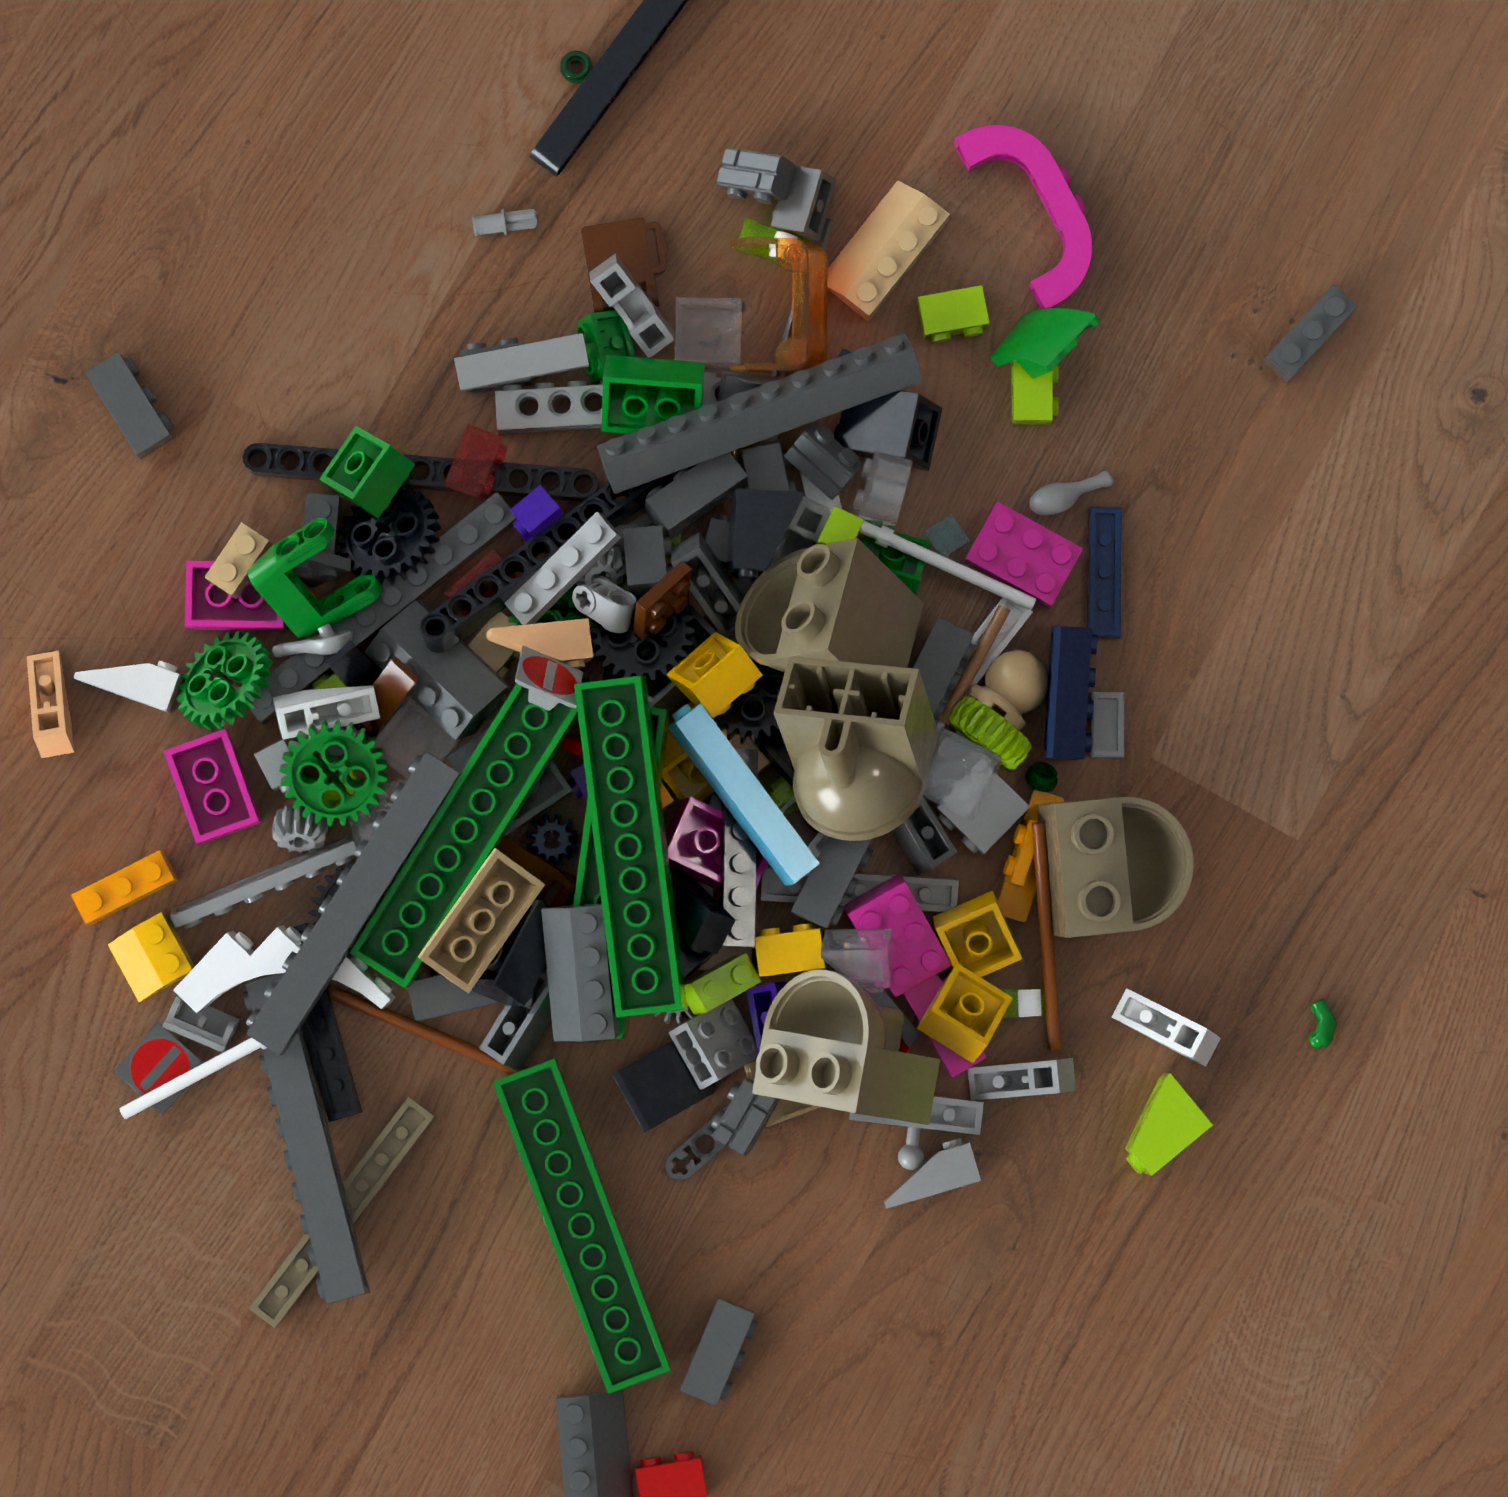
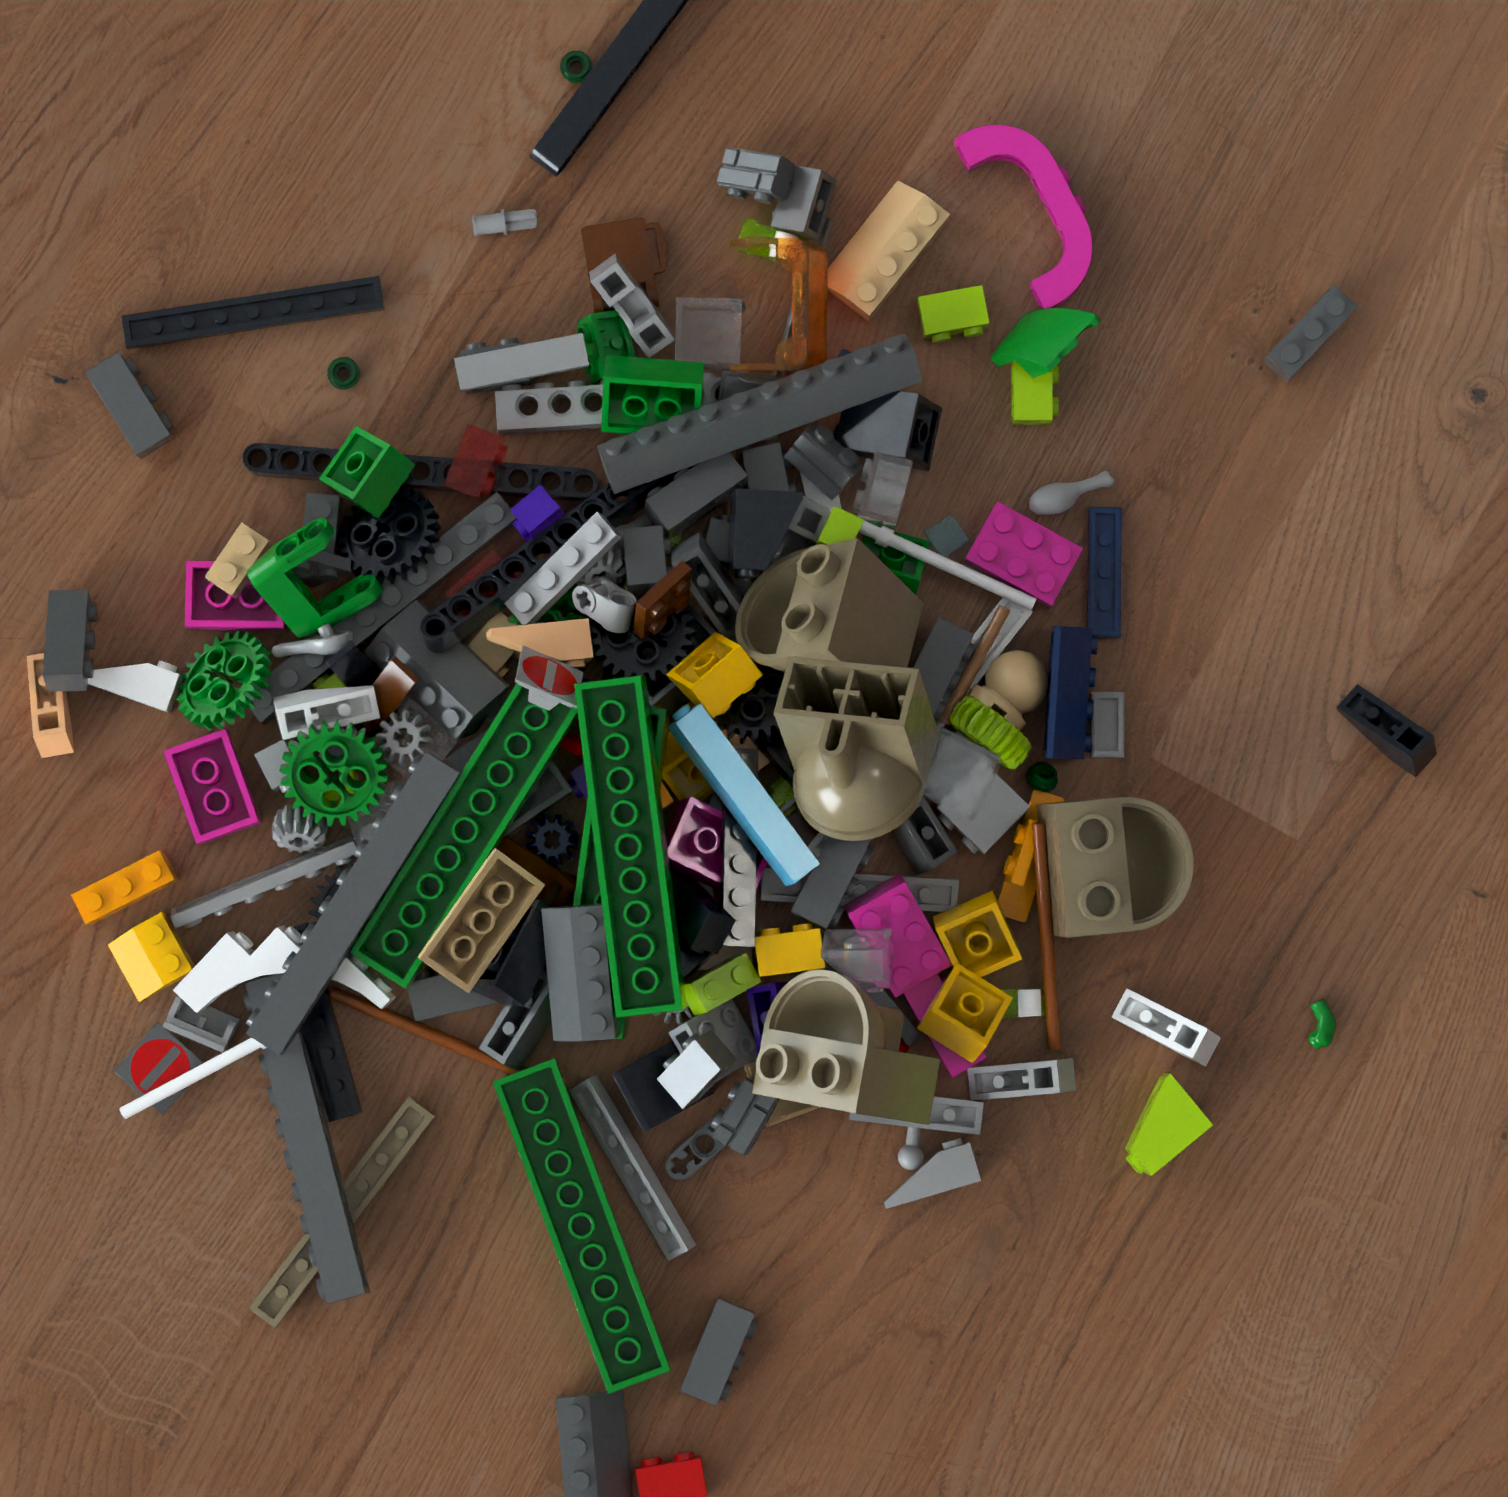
none -> dark grey brick [43,590,98,692]
none -> black plate [121,276,385,350]
none -> dark green plate [327,357,360,390]
none -> light grey gear [376,710,433,767]
none -> light grey plate [569,1074,696,1261]
none -> brick [657,1030,737,1109]
none -> black slope [1336,684,1437,777]

